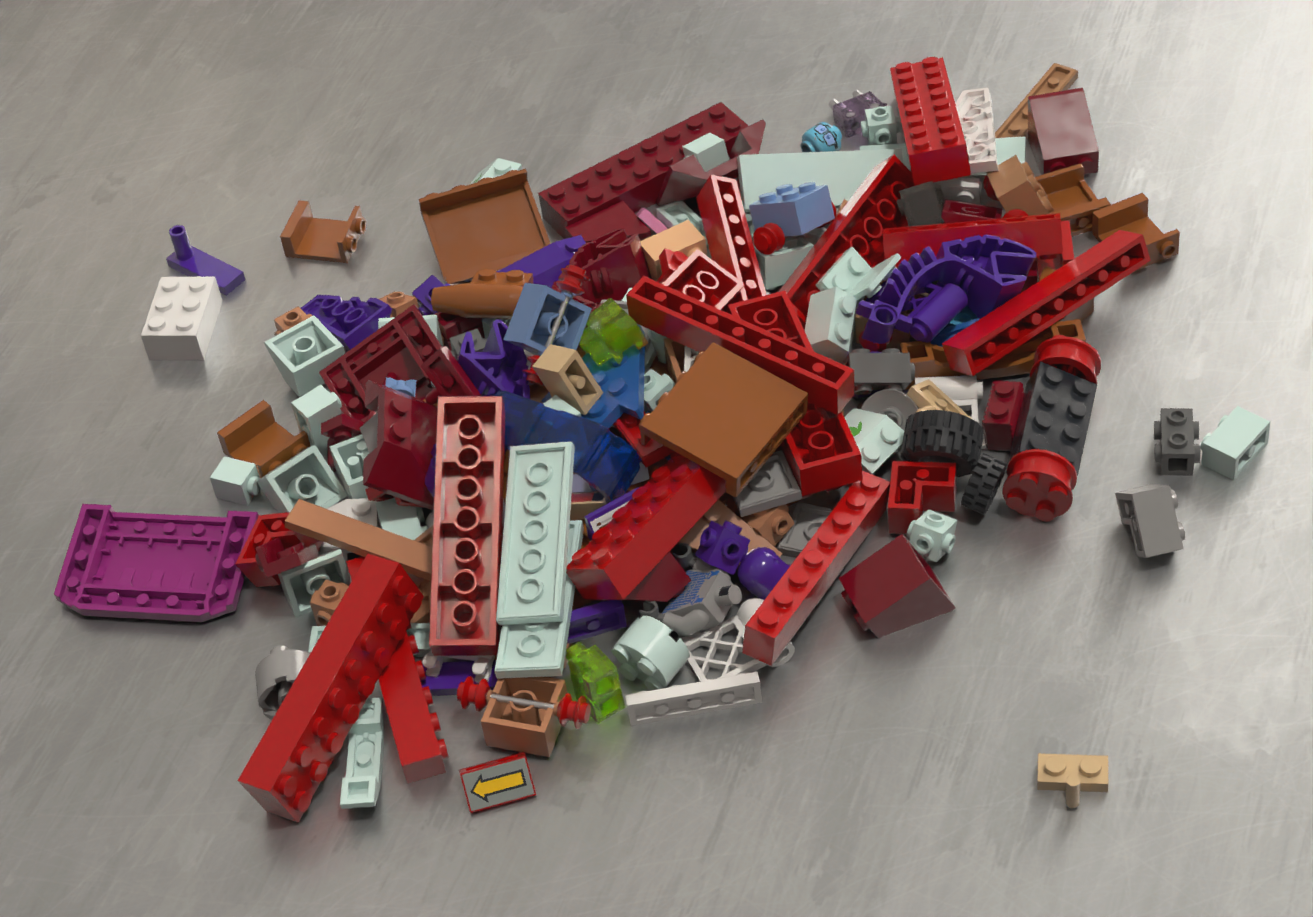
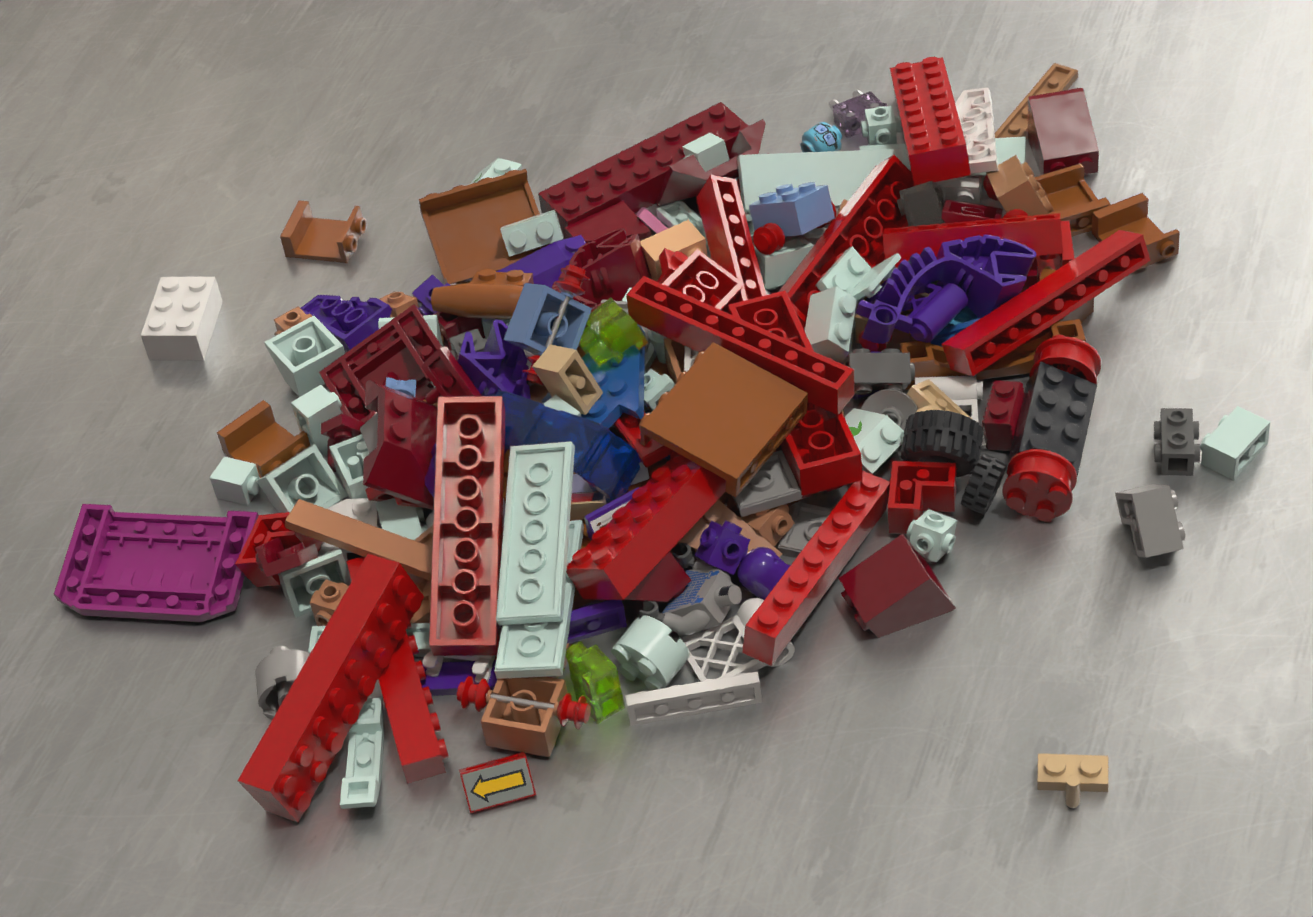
dark purple piece [166,225,246,296] -> none
none -> light aqua brick [500,210,564,257]

